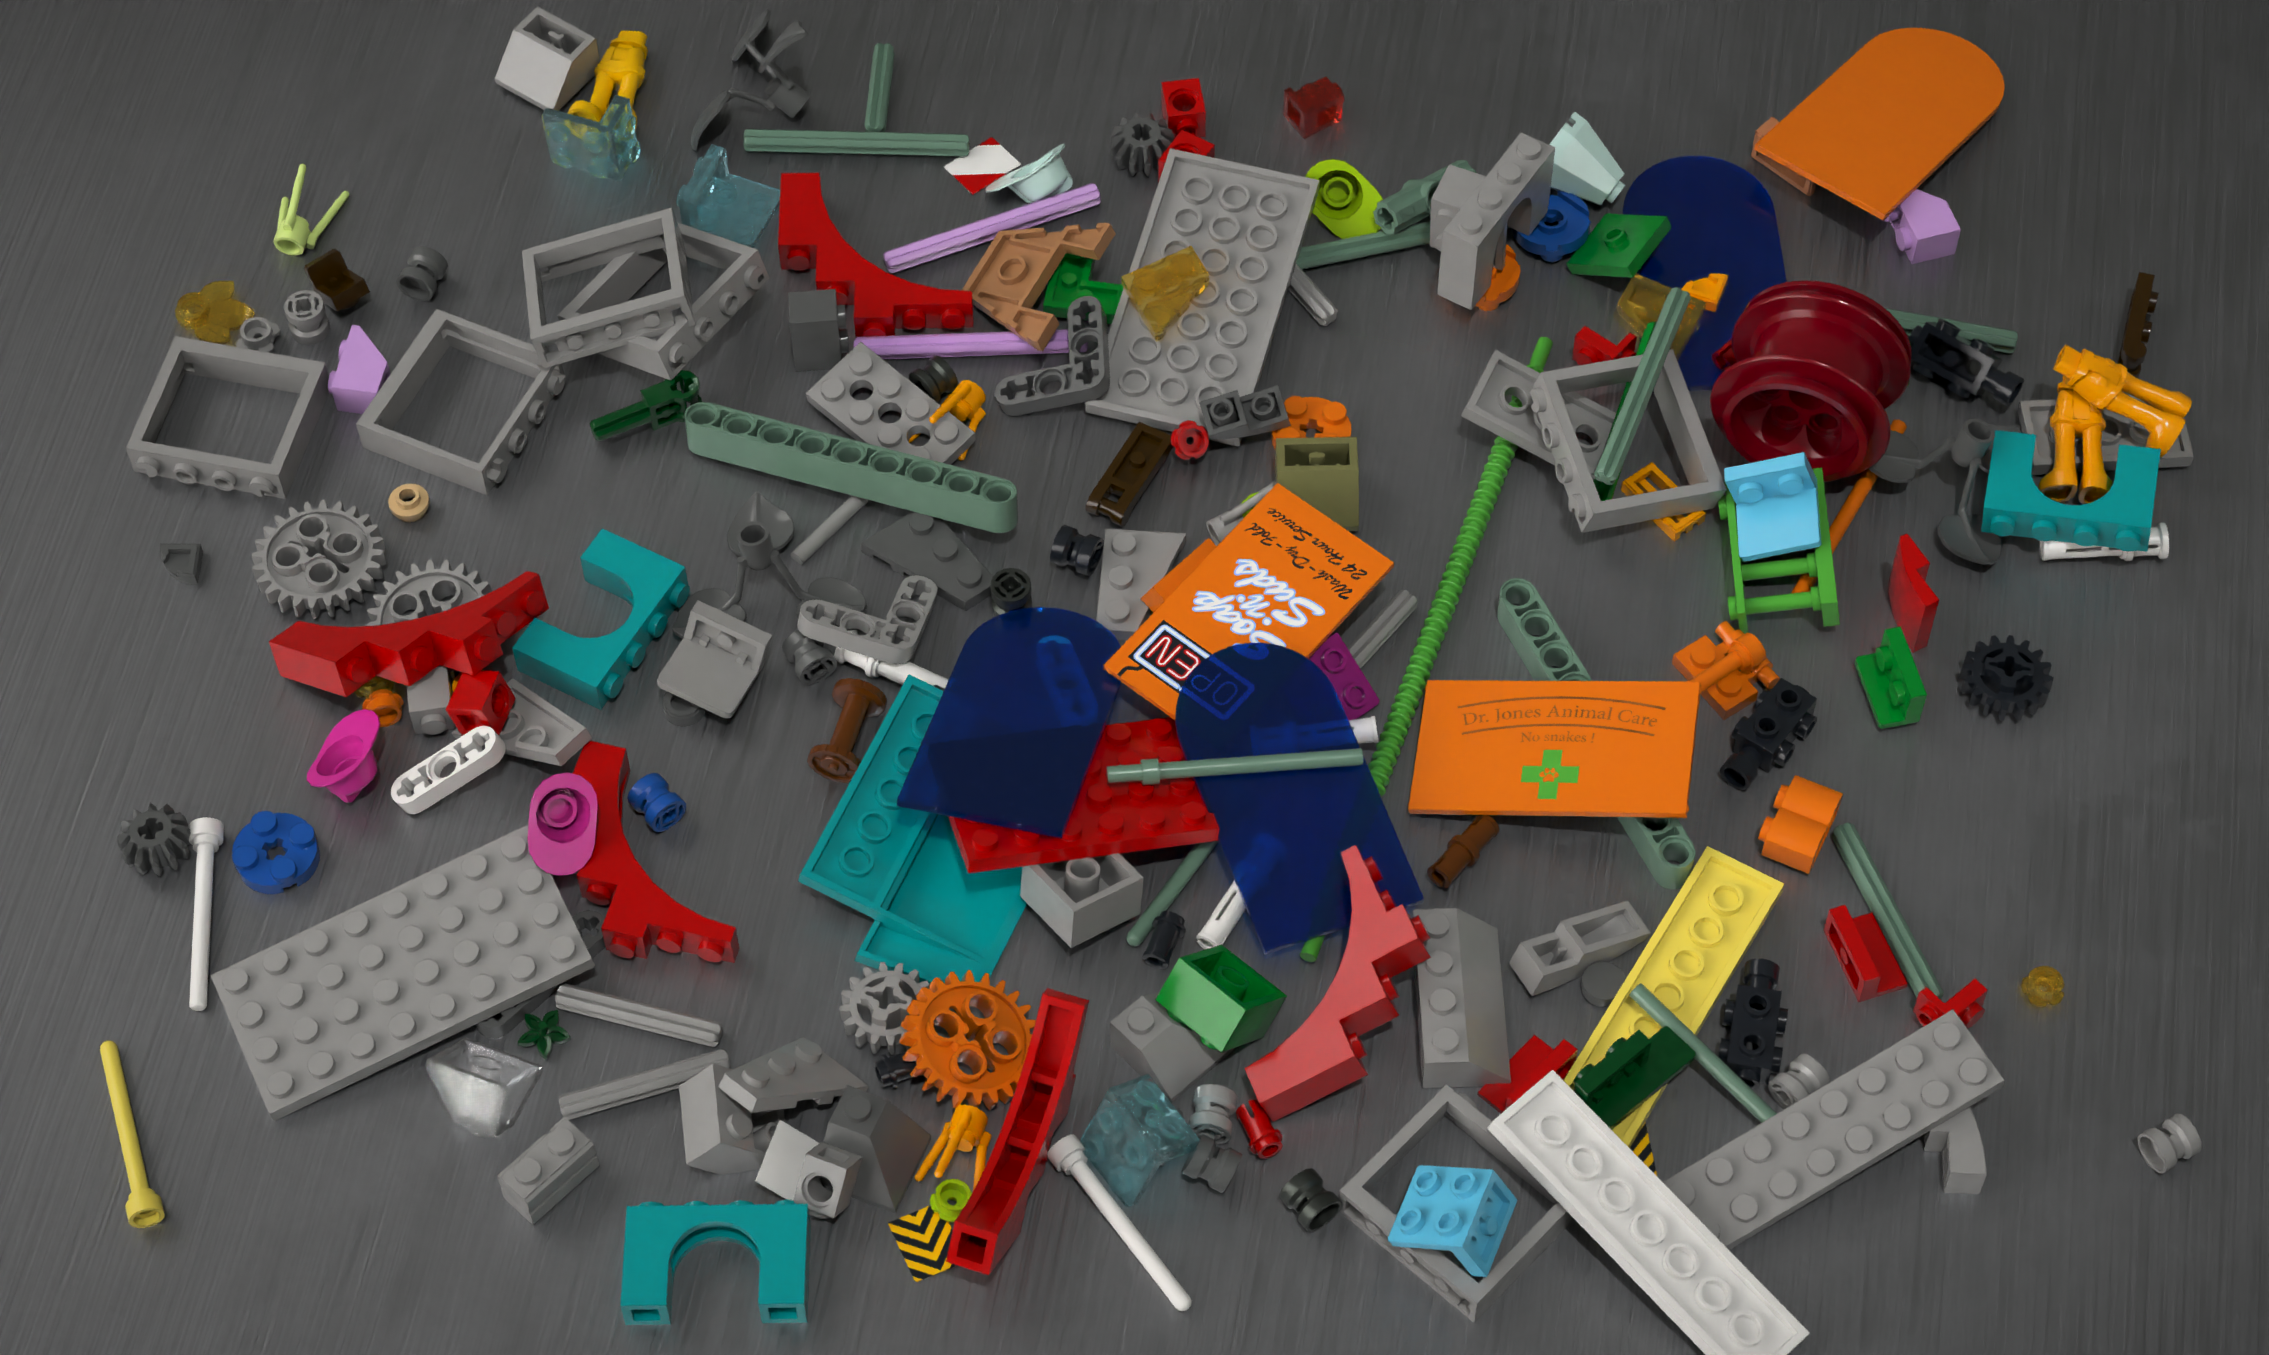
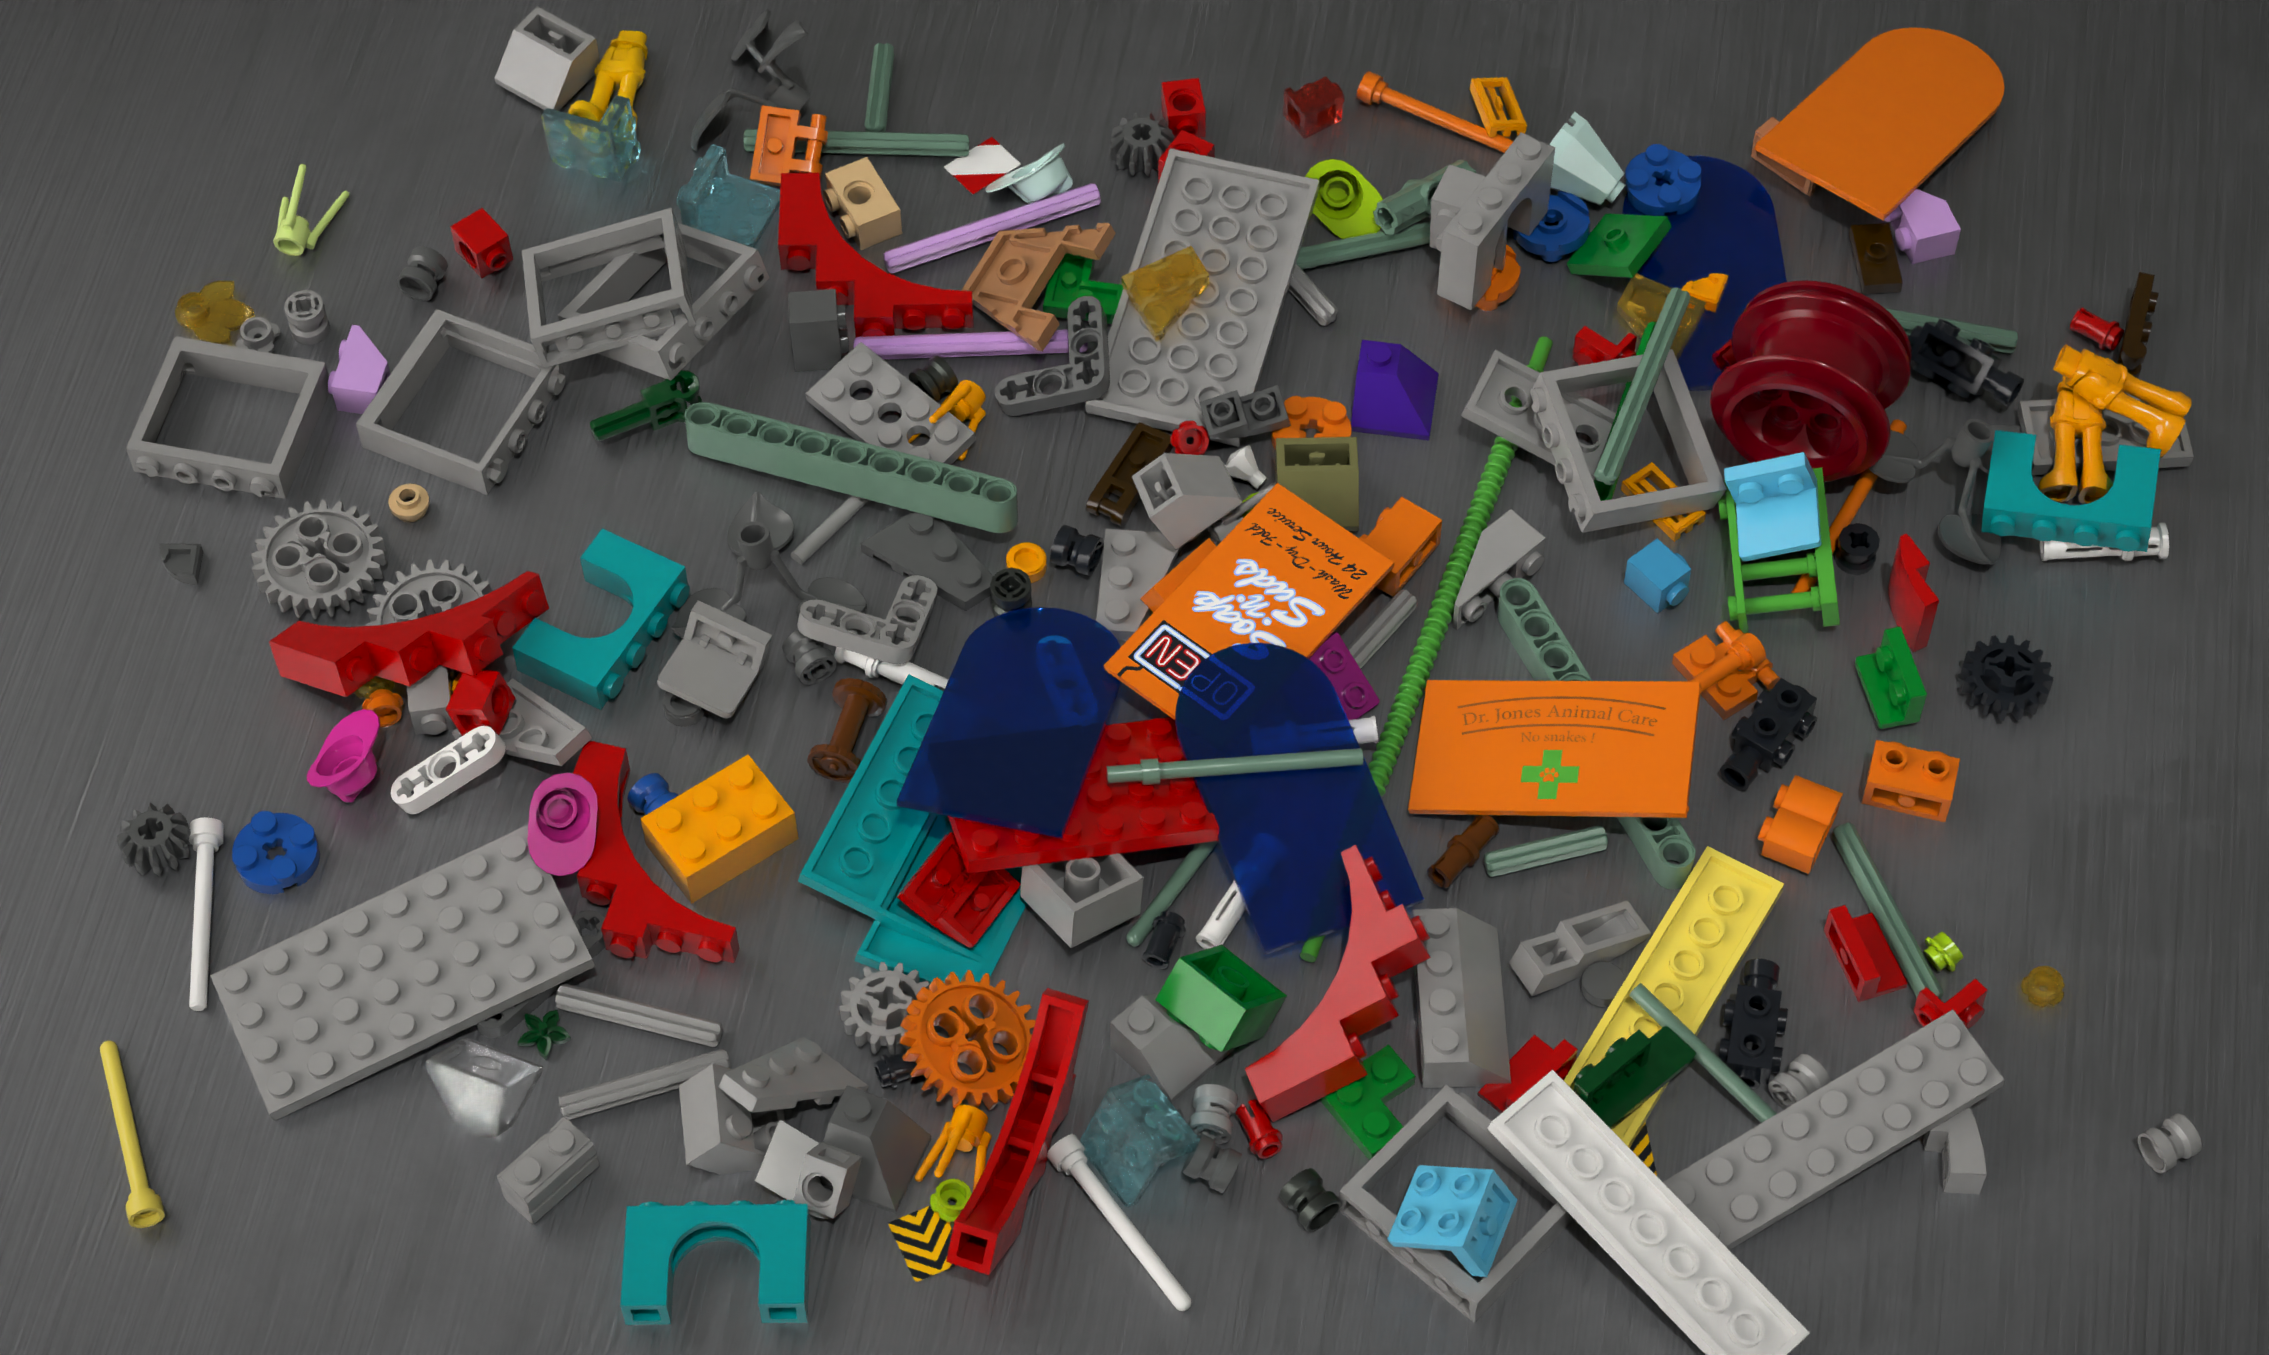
dark brown bracket [304,249,370,311] -> none
none -> red brick [450,207,514,279]
none -> light orange brick [640,754,799,904]
none -> orange plate [750,105,828,187]
none -> tan brick [823,157,902,251]
none -> red slope [897,832,1021,948]
none -> light orange tile [1006,542,1047,583]
none -> light grey slope [1132,453,1243,549]
none -> white rock [1225,445,1268,490]
none -> green plate [1319,1044,1416,1161]
none -> dark purple slope [1351,340,1439,441]
none -> orange piece [1356,71,1513,153]
none -> orange brick [1359,496,1442,597]
none -> light grey slope [1452,509,1546,630]
none -> light orange tile [1469,77,1527,137]
none -> sand green axle [1484,825,1608,877]
none -> blue plate [1624,144,1702,216]
none -> dark azure brick [1624,538,1691,614]
none -> black wheel [1835,523,1880,575]
none -> dark brown plate [1849,223,1903,294]
none -> orange brick [1861,740,1960,822]
none -> lime plate [1923,932,1963,972]
none -> red pin [2070,307,2124,350]

